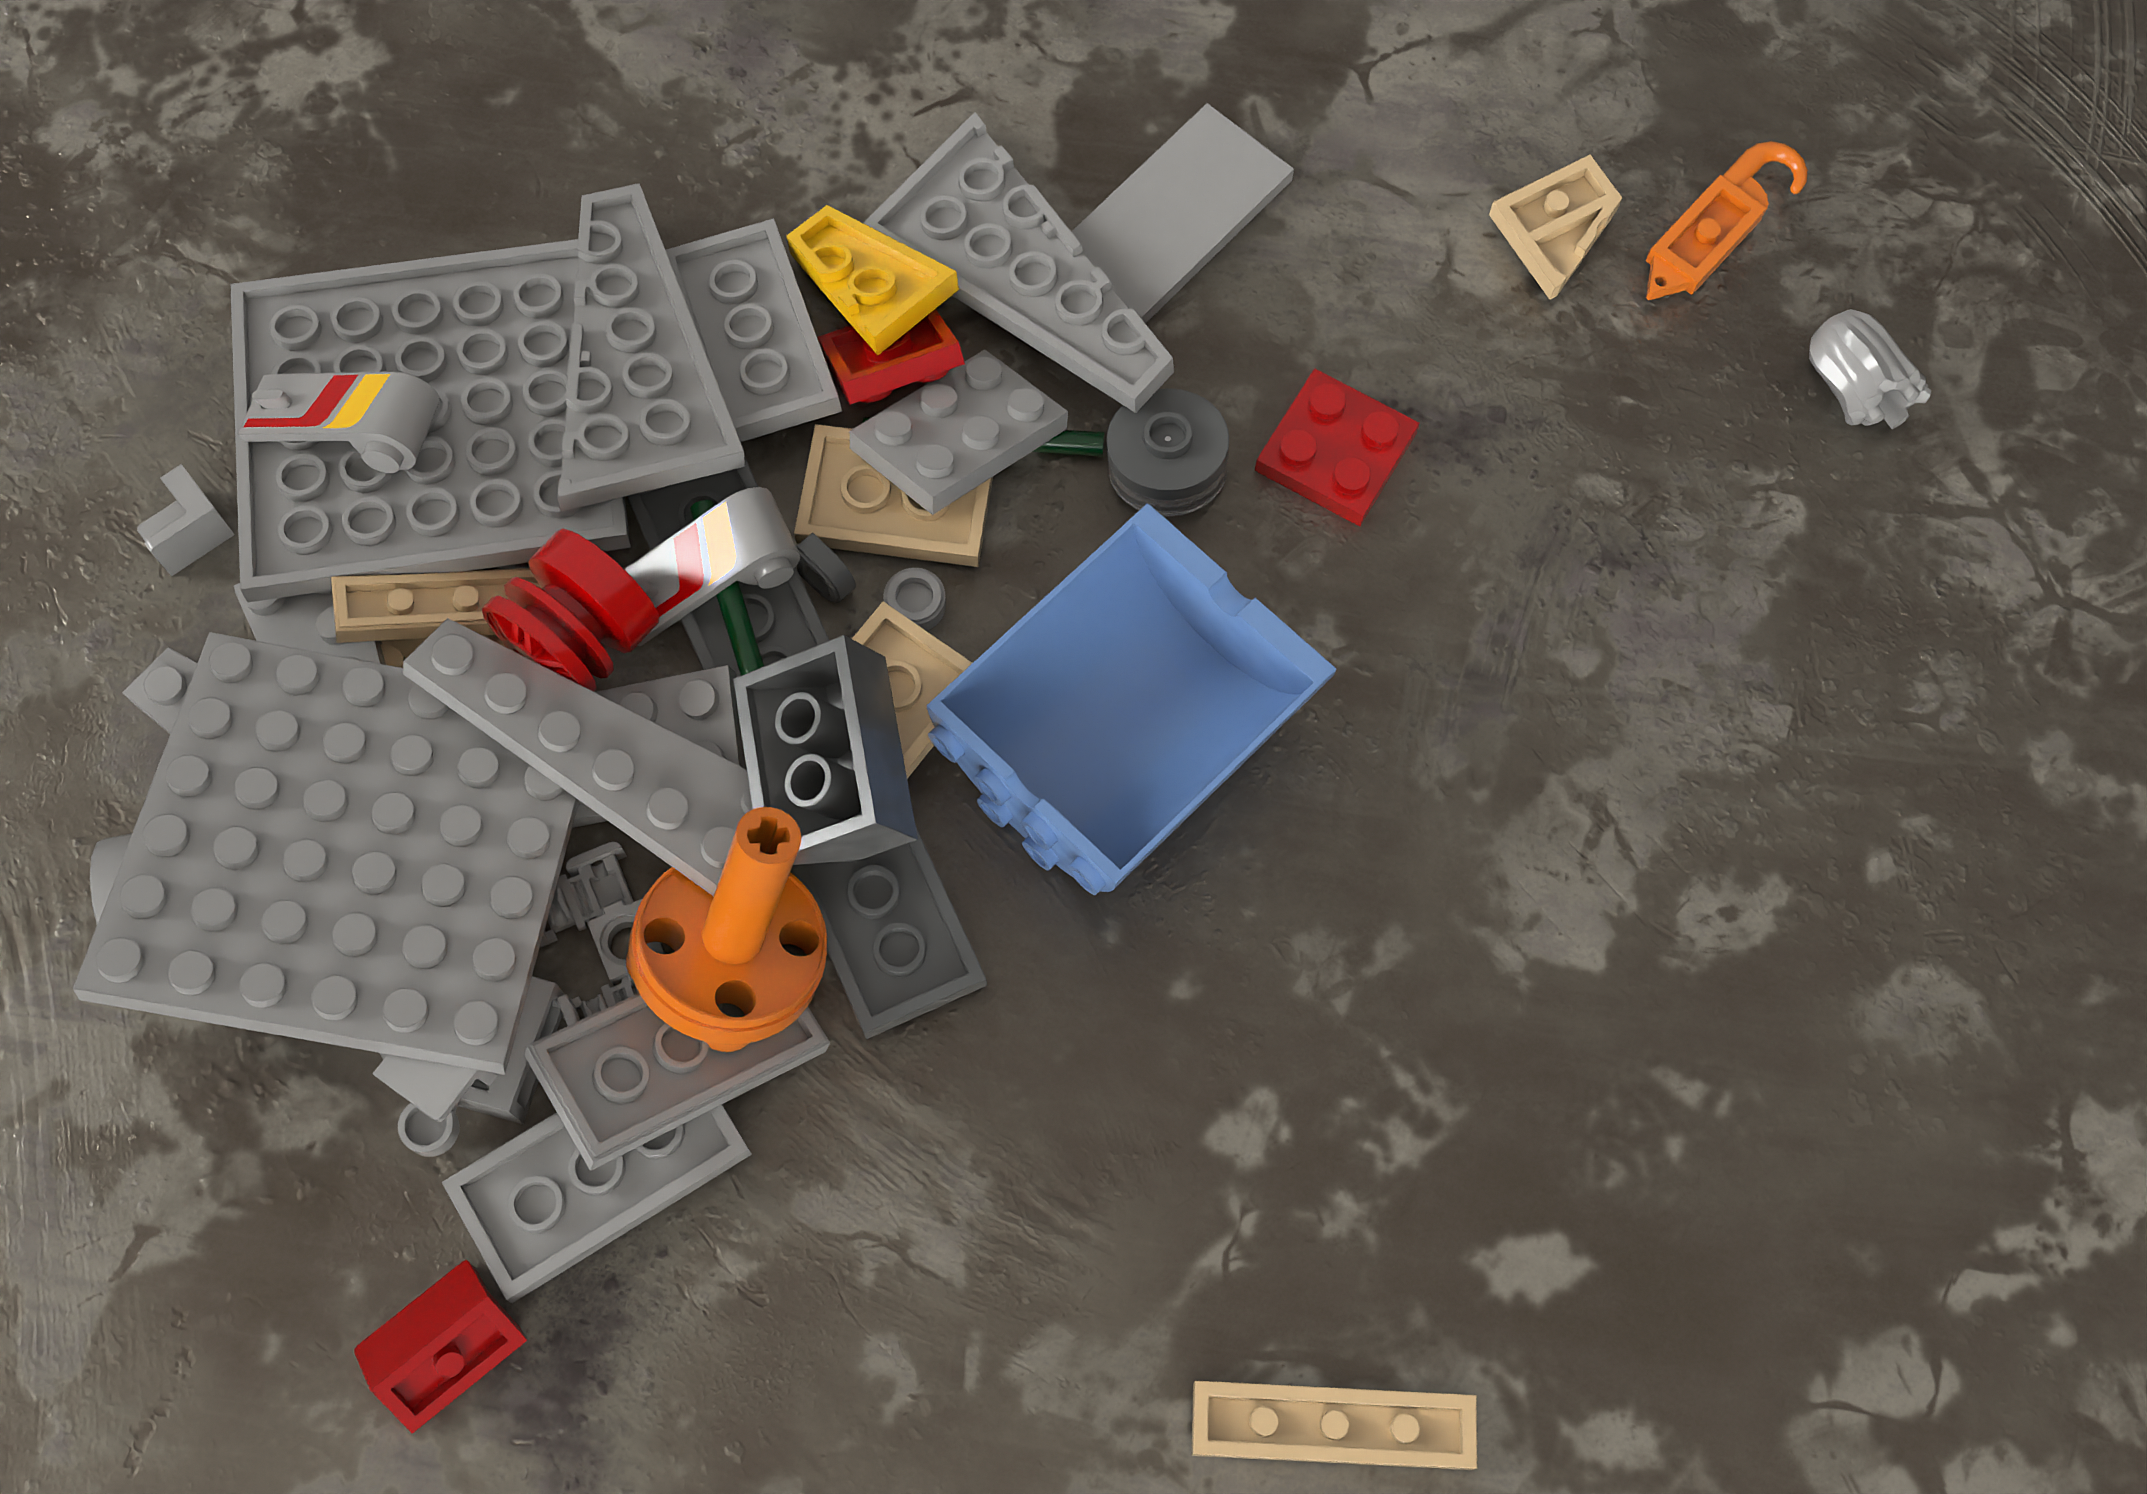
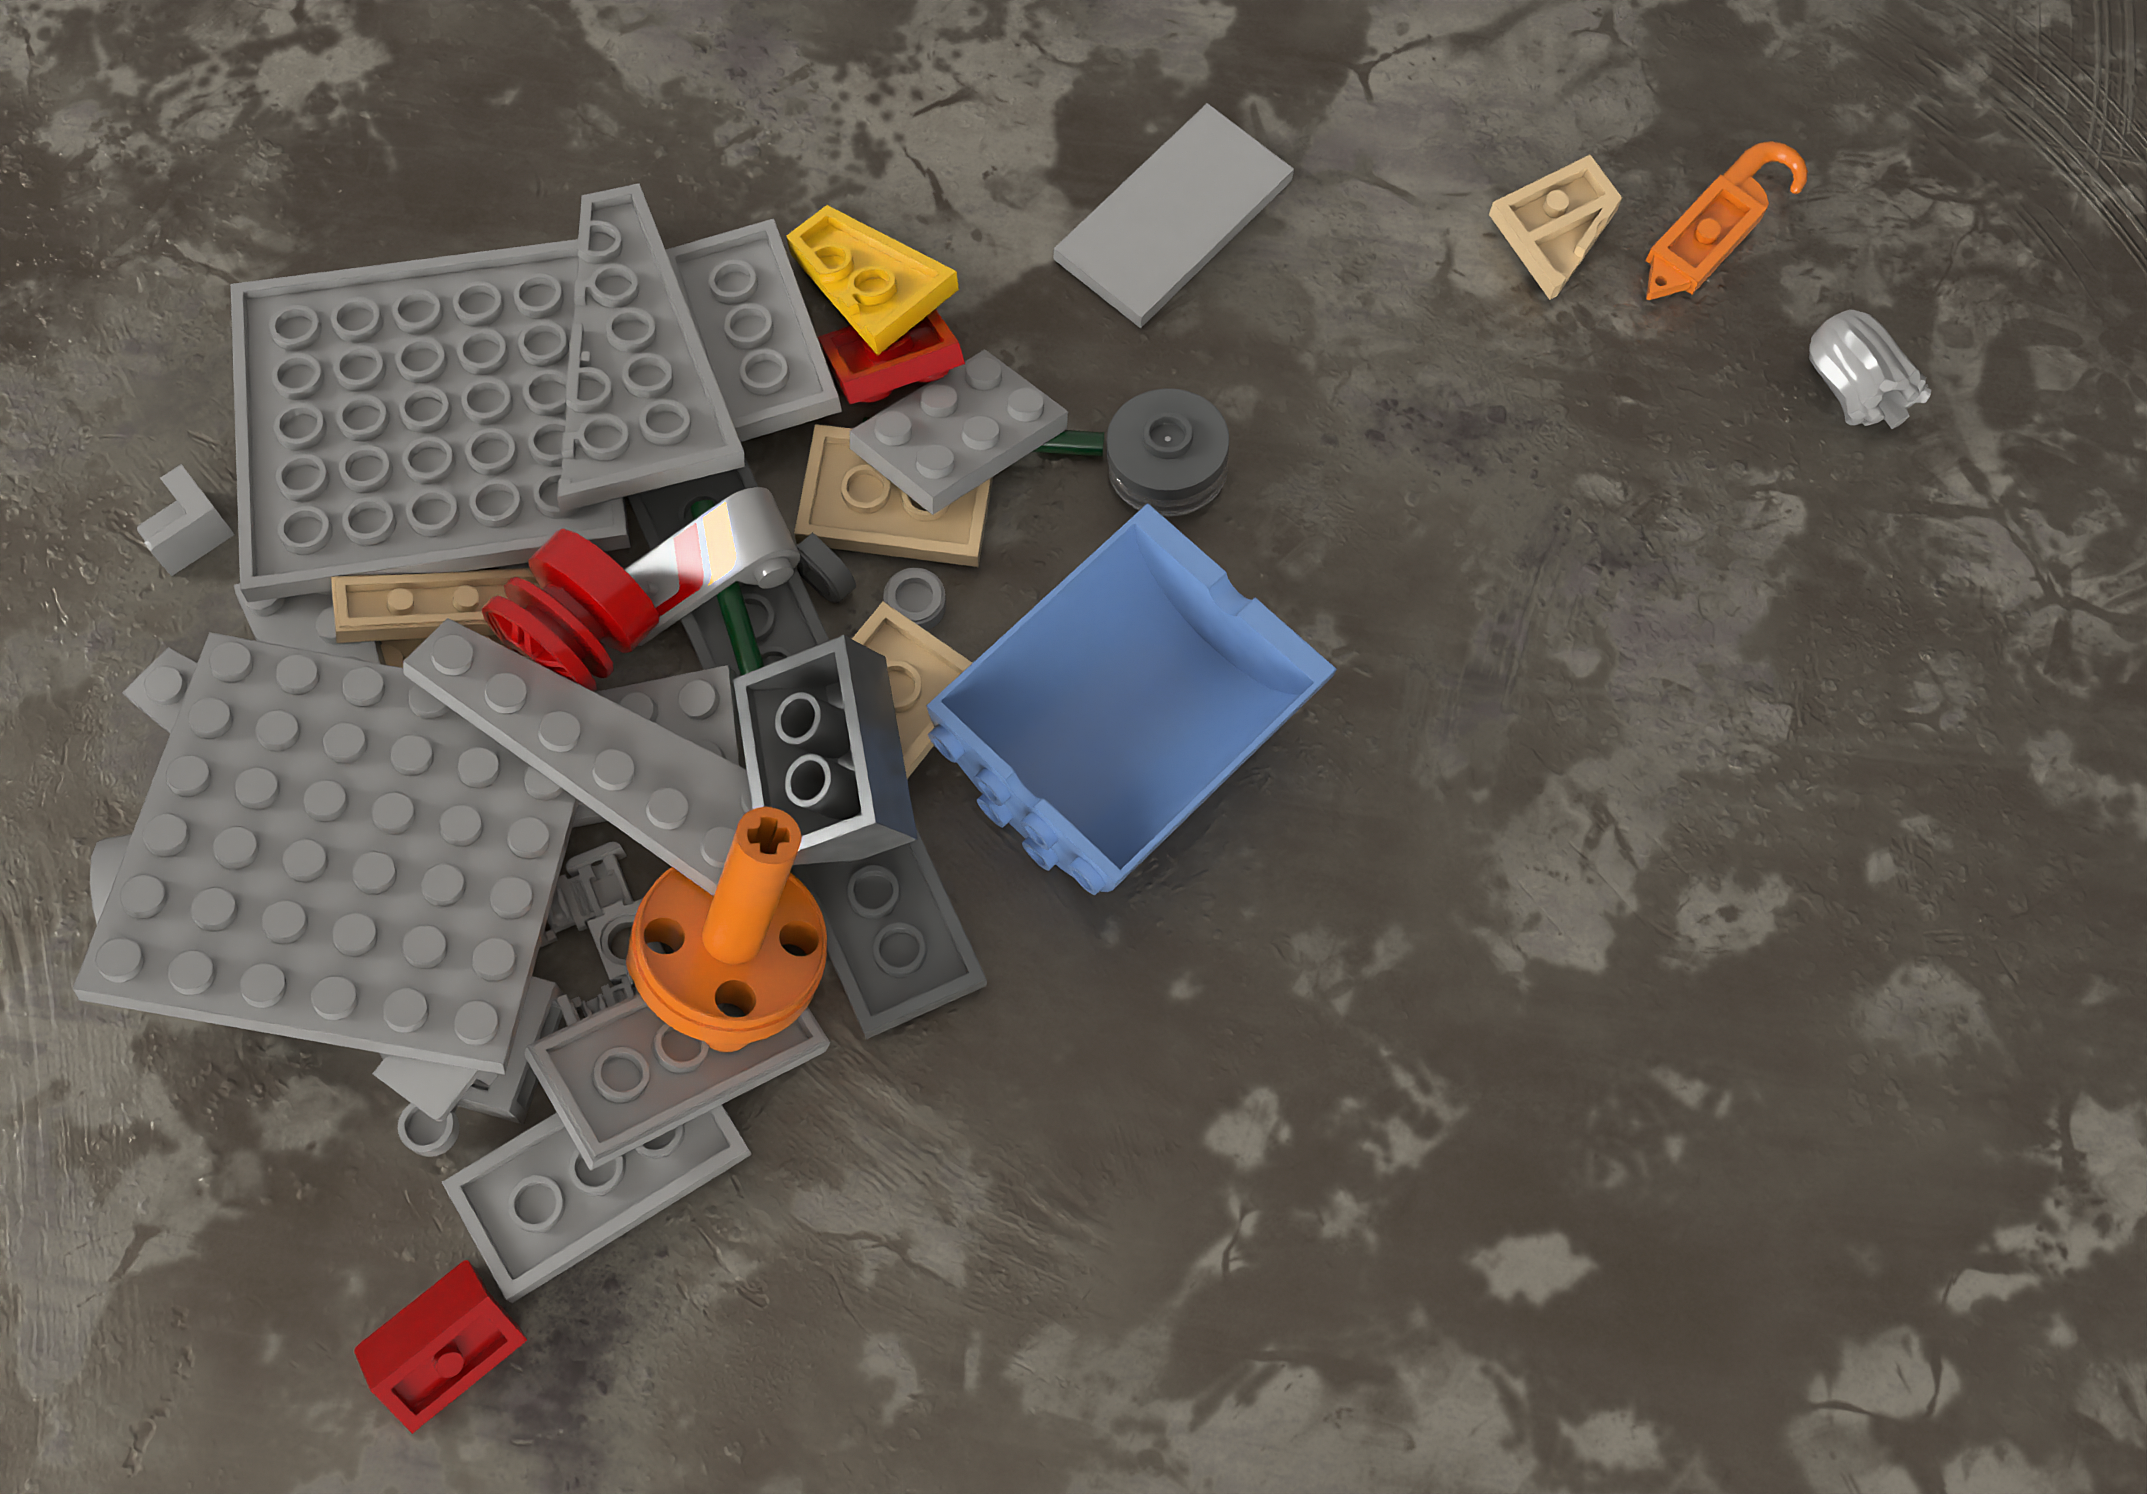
light grey door [238,371,440,473] -> none
light grey wing [864,112,1174,413] -> none
tan plate [1191,1381,1477,1470] -> none
red plate [1254,368,1420,527] -> none

